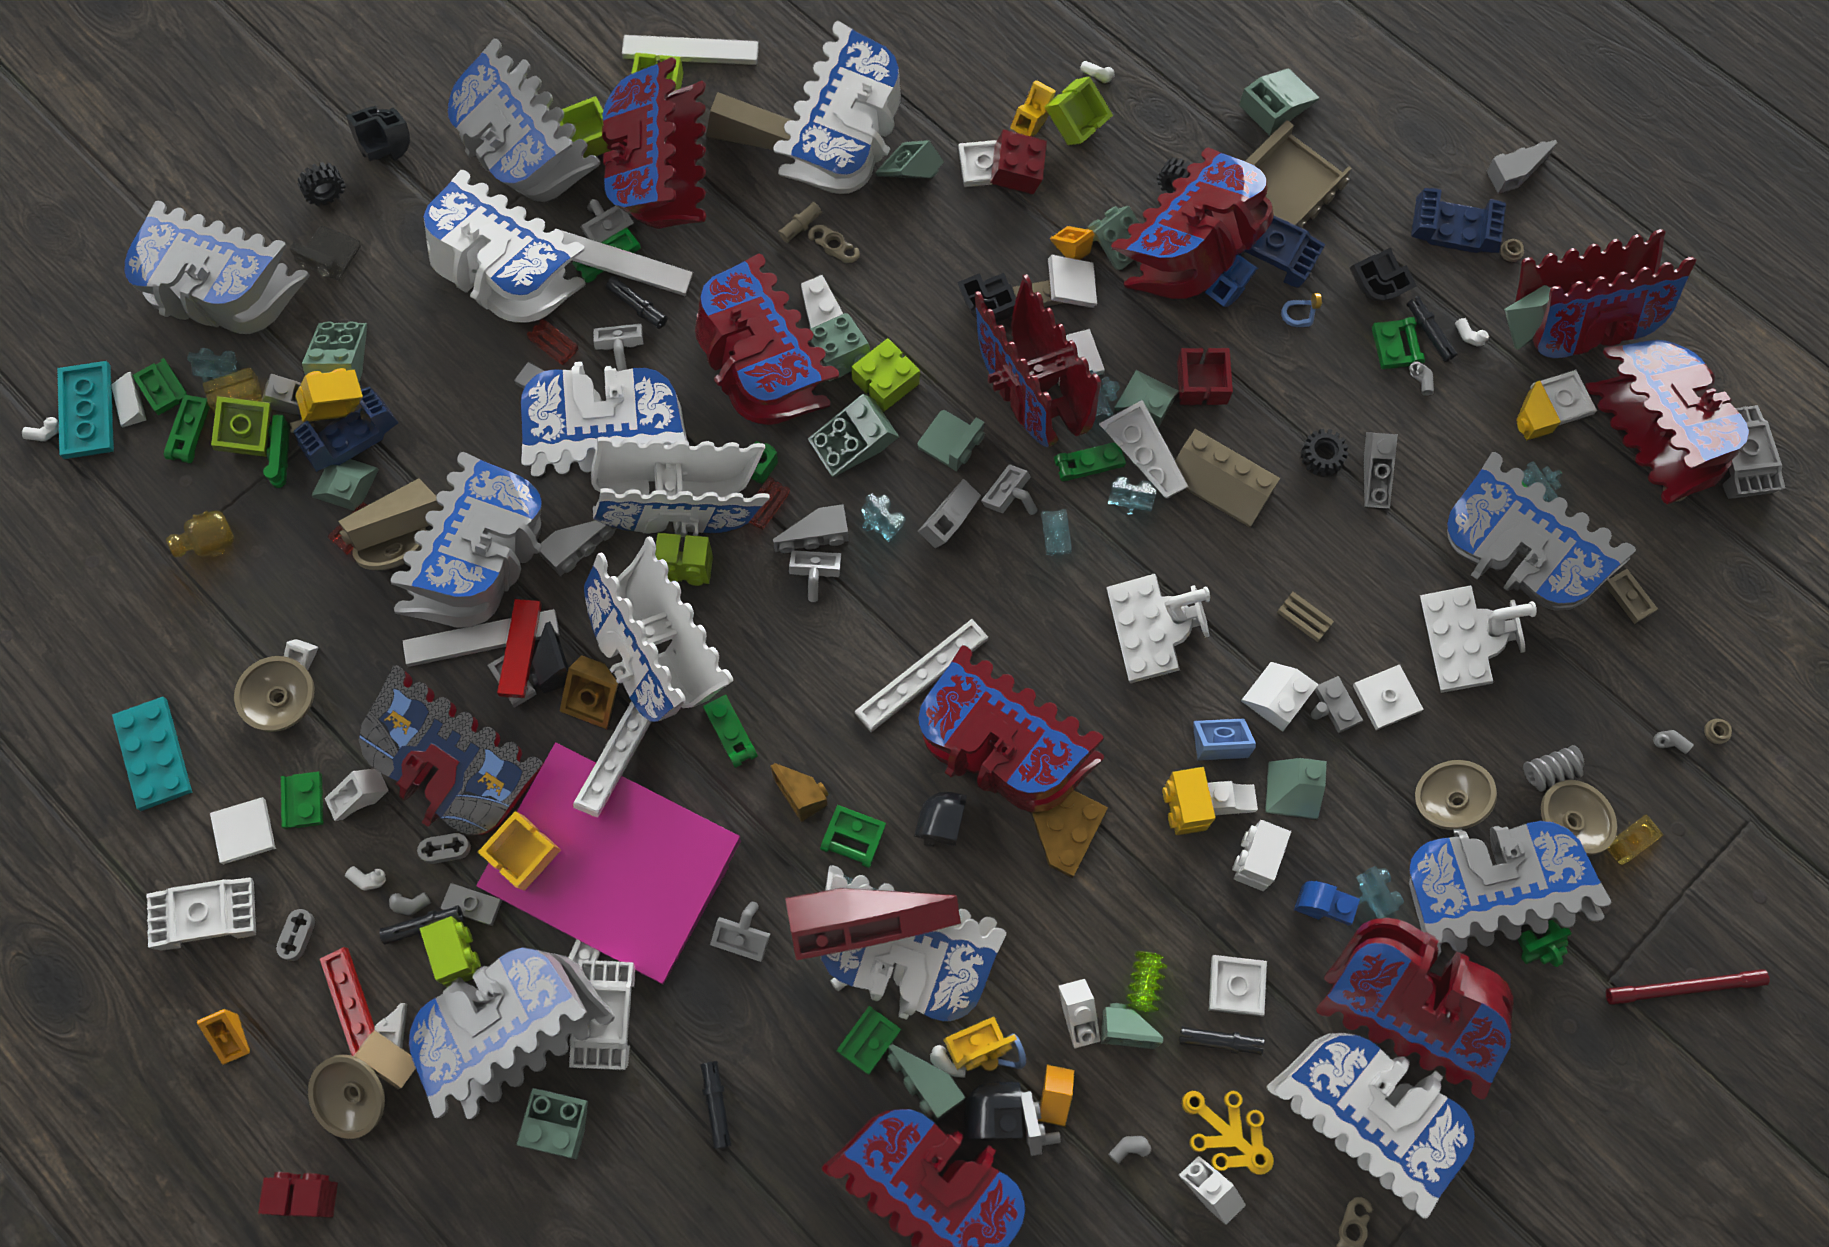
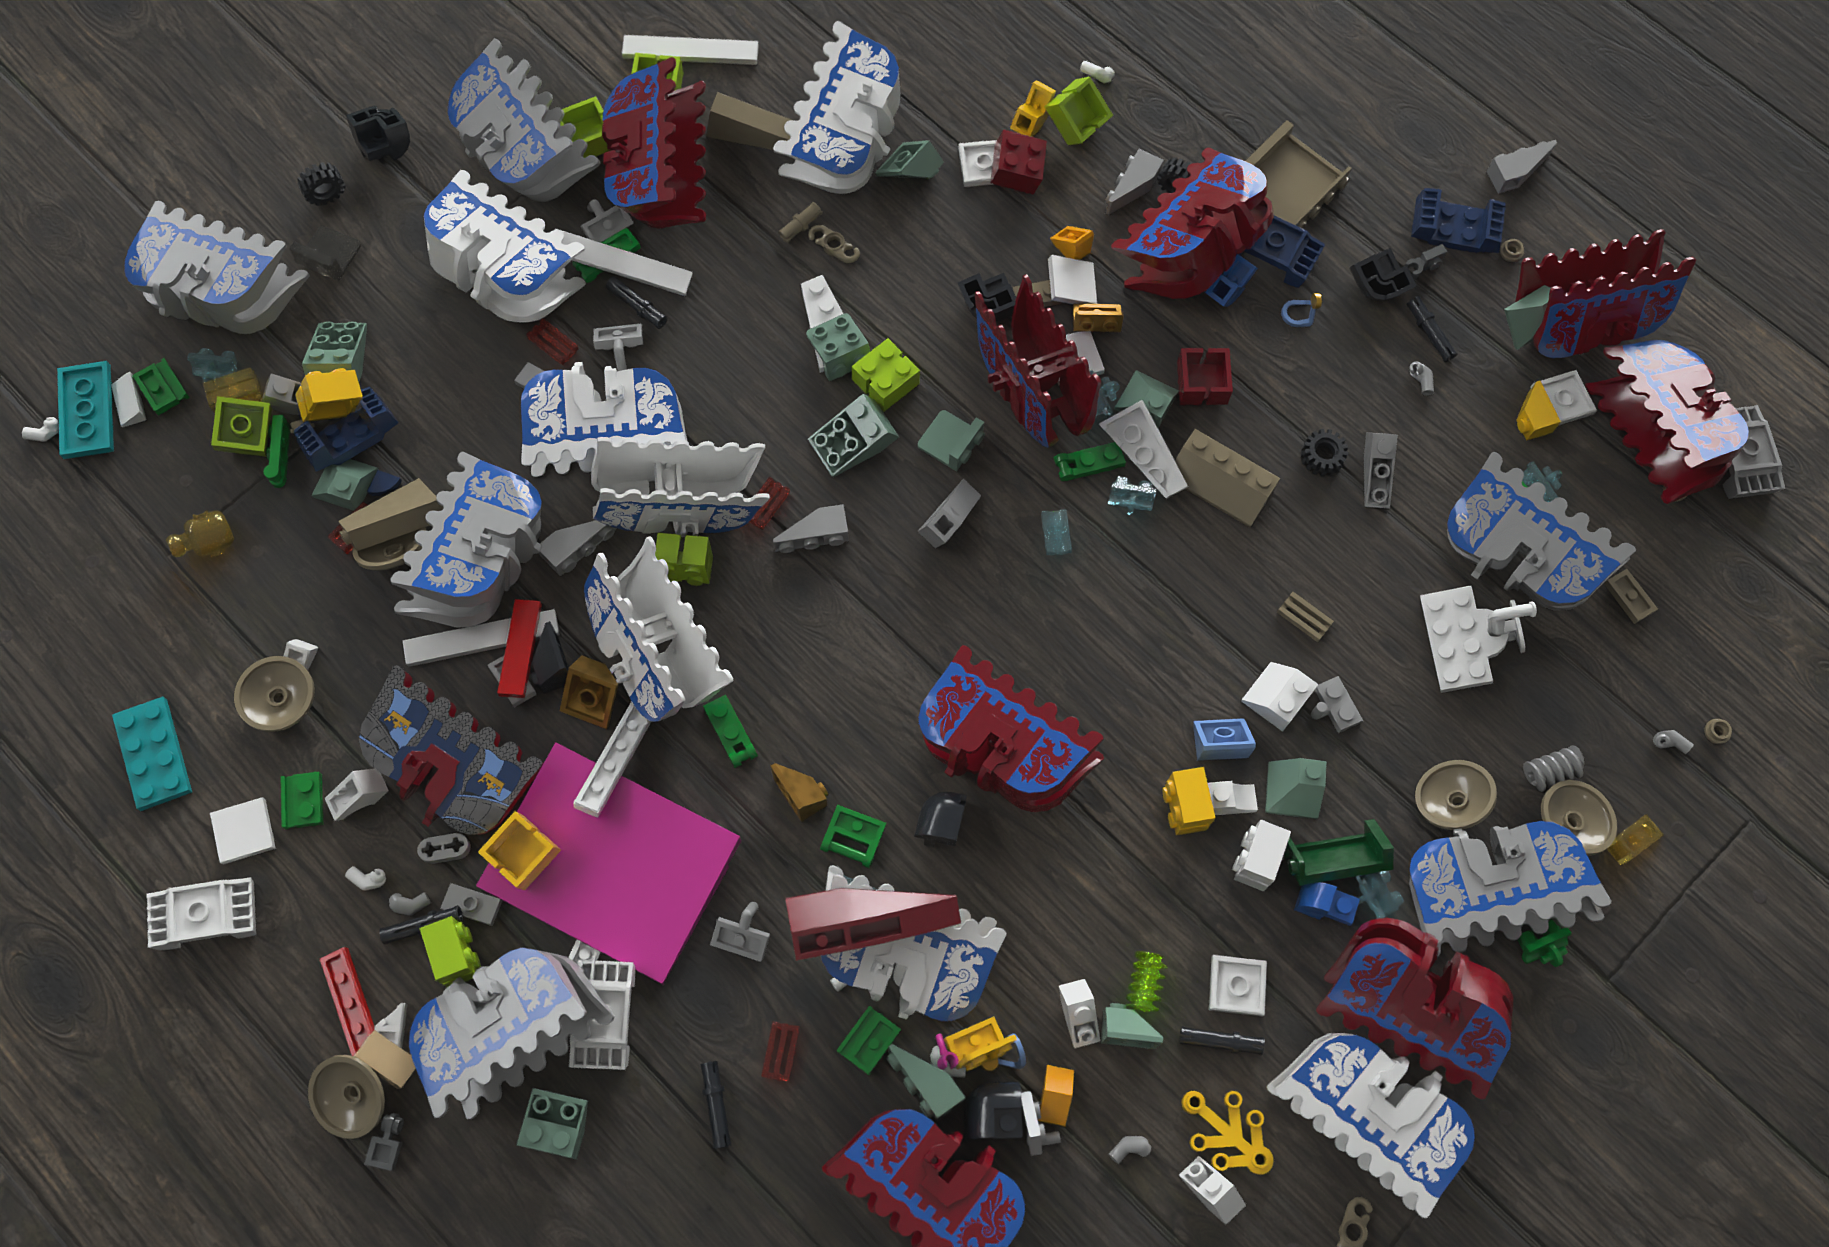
green plate [164,395,211,463] -> none
light orange slope [197,1009,250,1065] -> none
dark red piece [258,1172,338,1218] -> none
light grey beam [276,909,315,961] -> none
dark red animal [695,253,839,425] -> none
green brick [750,441,778,485] -> none
light grey plate [789,551,841,602] -> none
white tile [855,619,988,732] -> none
clear light blue hips [861,493,906,542] -> none
light grey plate [981,464,1037,515] -> none
pearl gold plate [1032,790,1108,878] -> none
sand green bracket [1088,206,1140,270] -> none
white plate [1107,574,1210,683] -> none
sand green slope [1239,68,1319,135] -> none
white plate [1353,665,1424,730] -> none
green plate [1372,317,1425,369] -> none
white arm [1455,318,1489,346] -> none
dark red piece [1605,969,1770,1005] -> none
none -> dark grey plate [364,1113,404,1171]
none -> dark blue tile [367,470,402,496]
none -> clear red tile [761,1021,800,1082]
none -> dark pink hand [935,1034,958,1070]
none -> pearl gold bracket [1073,304,1123,332]
none -> light grey slope [1105,149,1164,215]
none -> dark green panel [1282,819,1394,885]
none -> dark grey plate [1405,244,1447,279]

